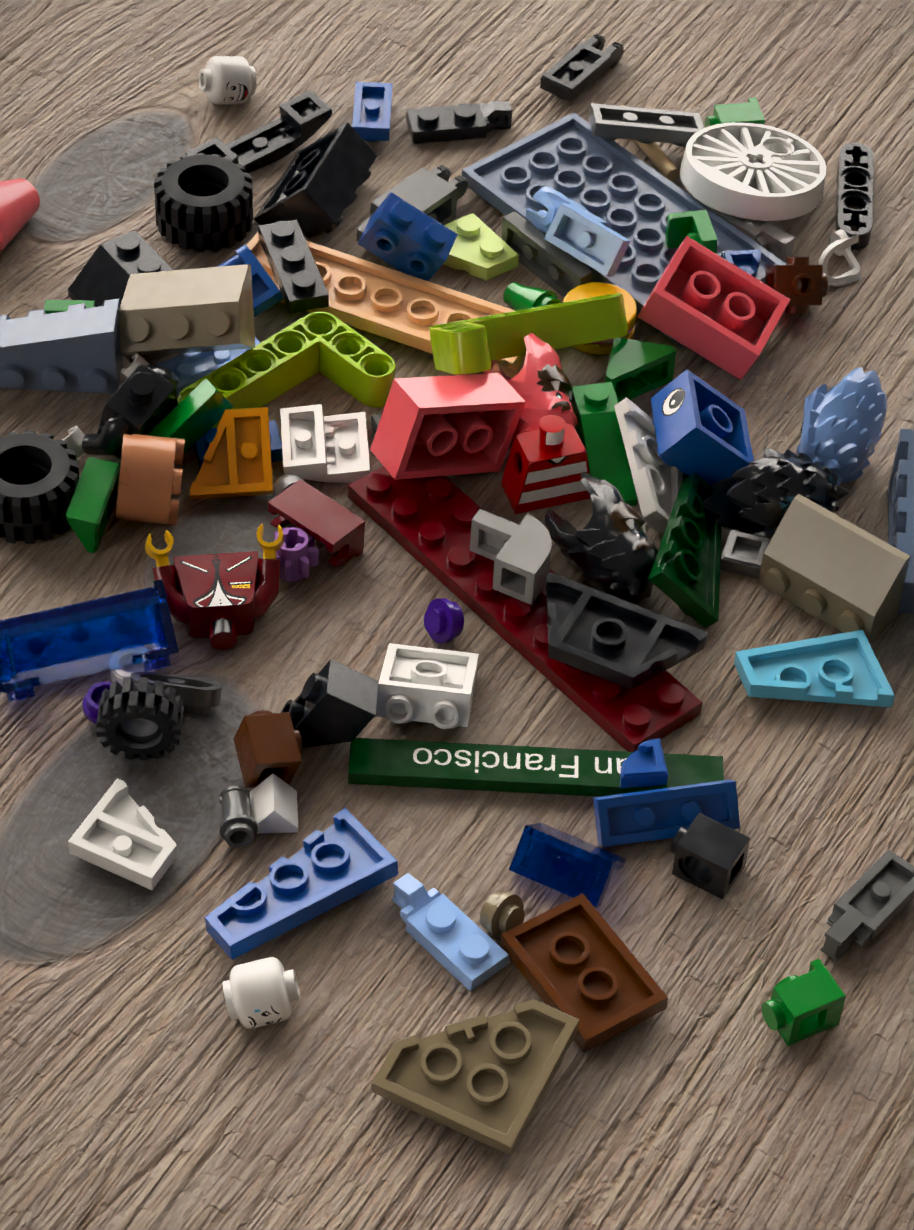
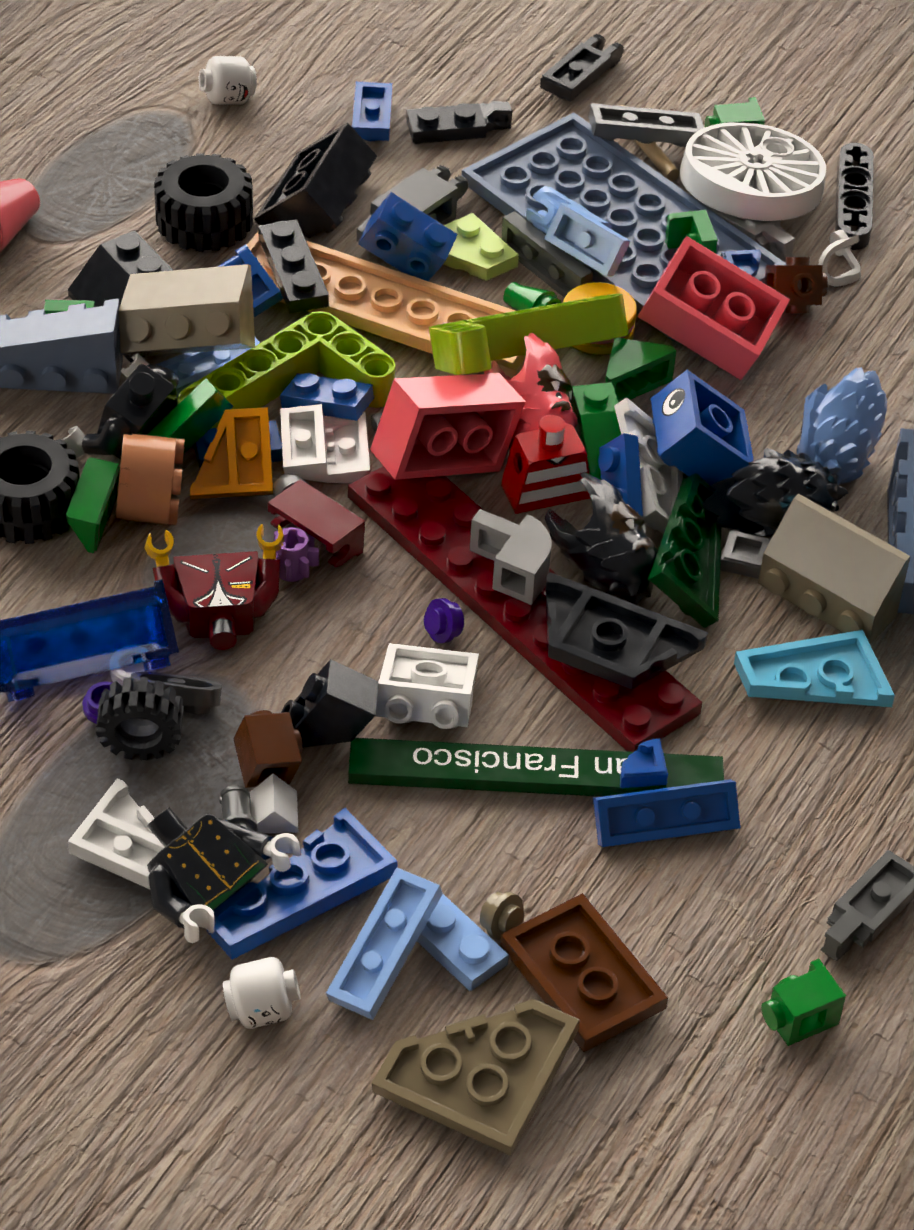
black slope [185,90,332,173] -> none
clear blue panel [509,823,626,907] -> none
black brick [670,813,750,900] -> none
none -> black torso [147,807,301,943]
none -> blue plate [280,373,374,421]
none -> light blue plate [326,867,443,1020]
none -> blue plate [598,433,643,517]

